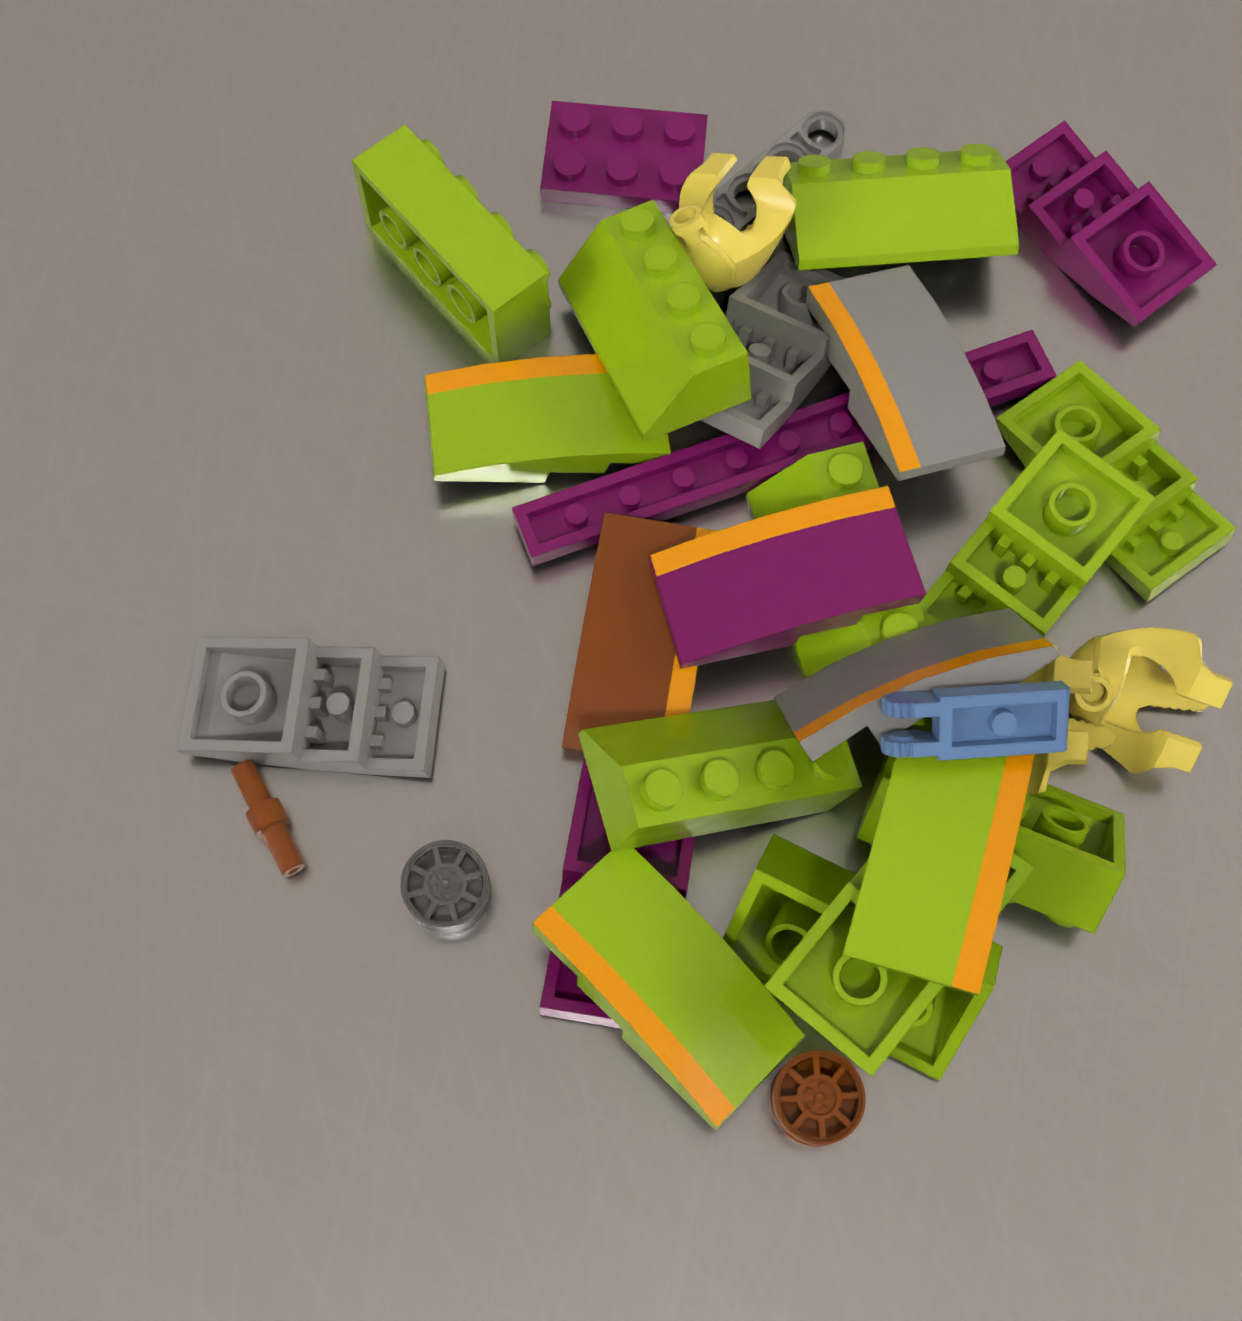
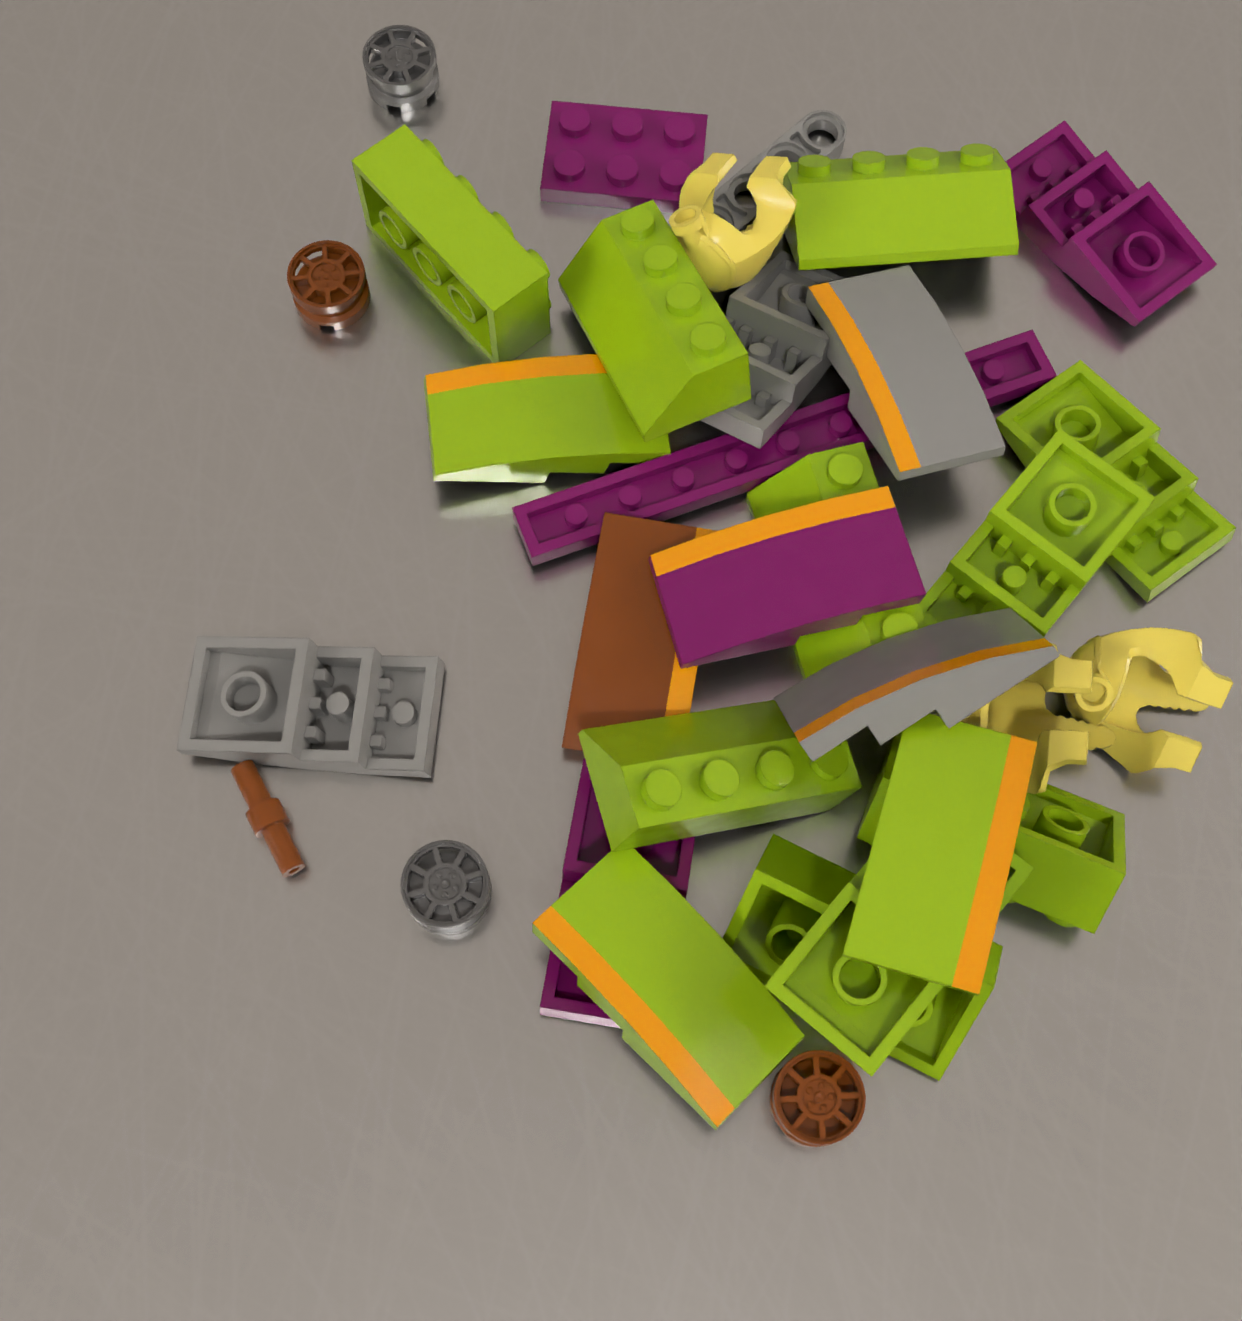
medium blue hinge [881,681,1070,761] -> none
none -> dark orange wheel [287,240,370,330]
none -> flat silver wheel [362,25,440,112]

